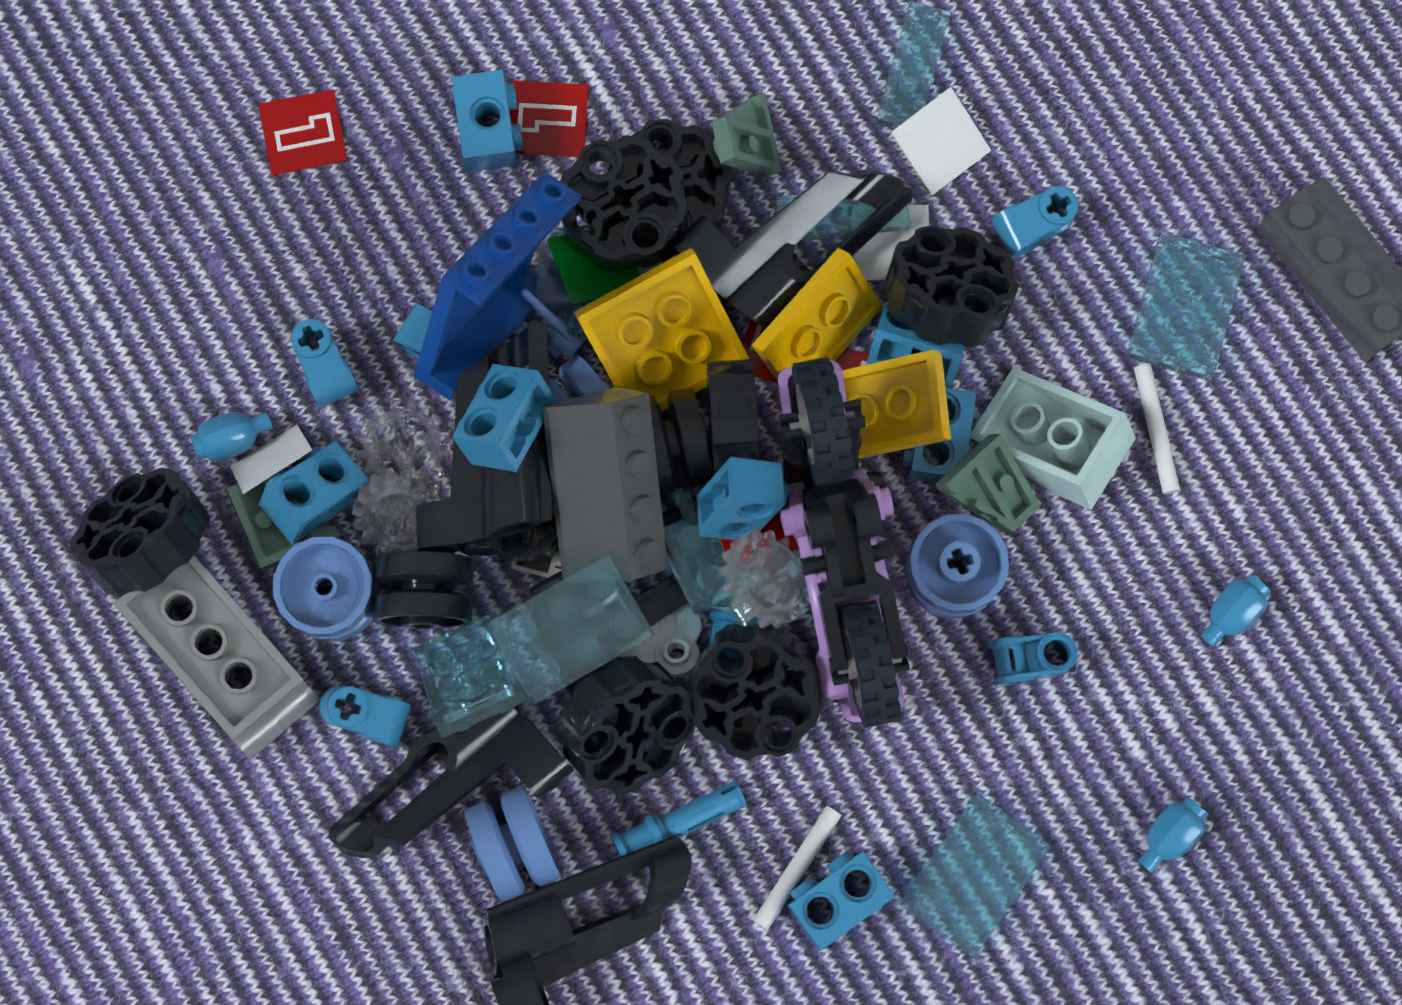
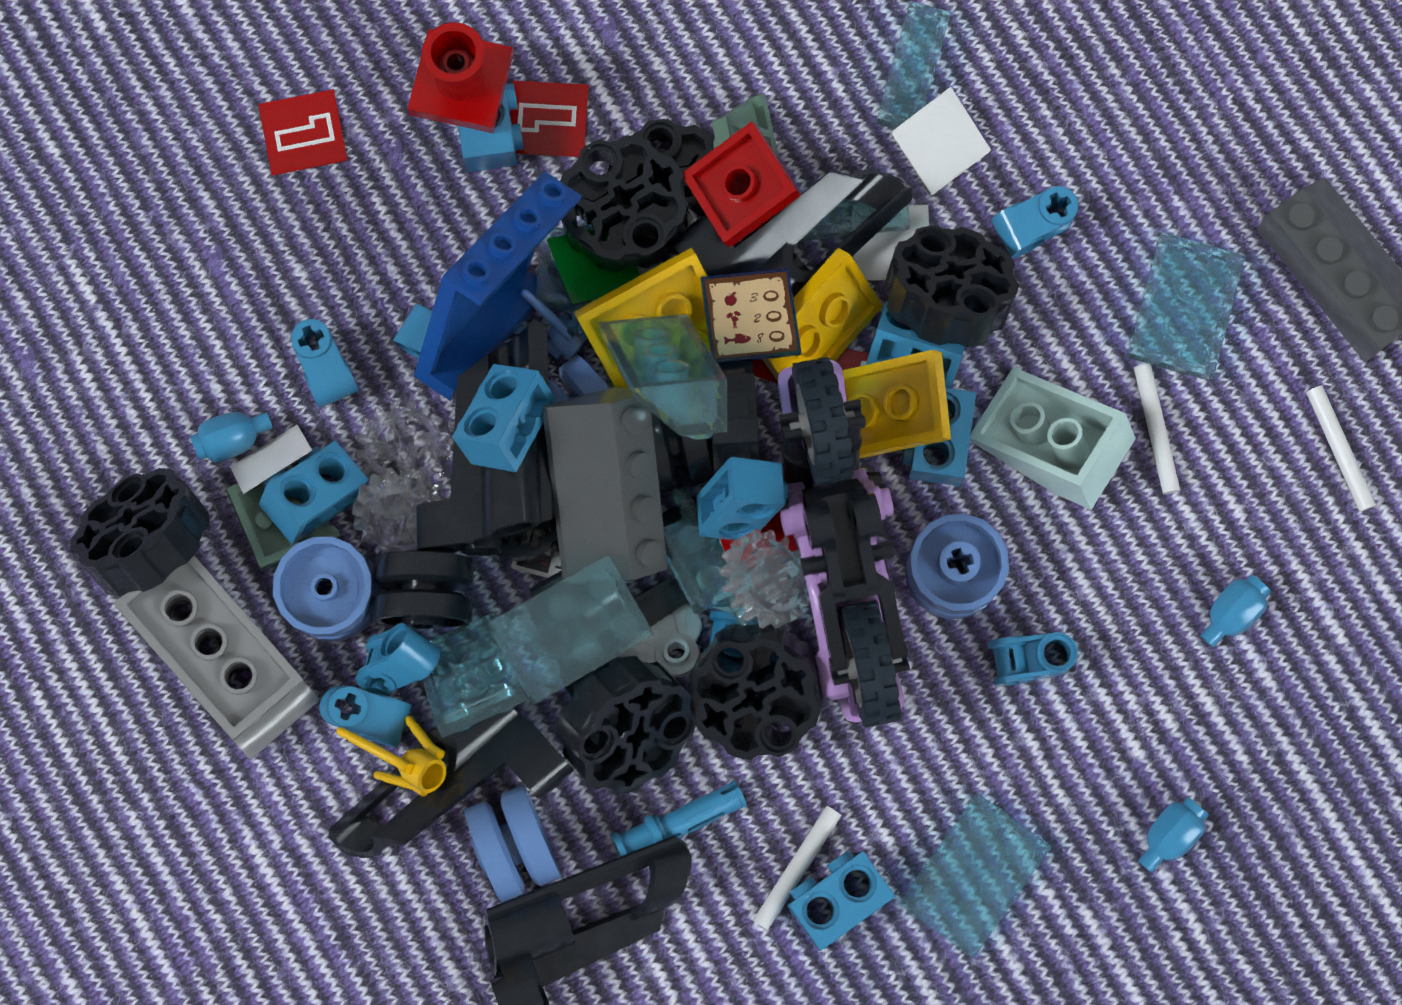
sand green wing [935,434,1041,532] -> none
none -> yellow plant [336,715,446,797]
none -> dark azure piece [356,623,441,695]
none -> red plant [407,22,514,134]
none -> clear light blue slope [599,314,727,439]
none -> red plant [682,121,802,247]
none -> piece [700,268,802,364]
none -> white bar [1306,385,1376,512]

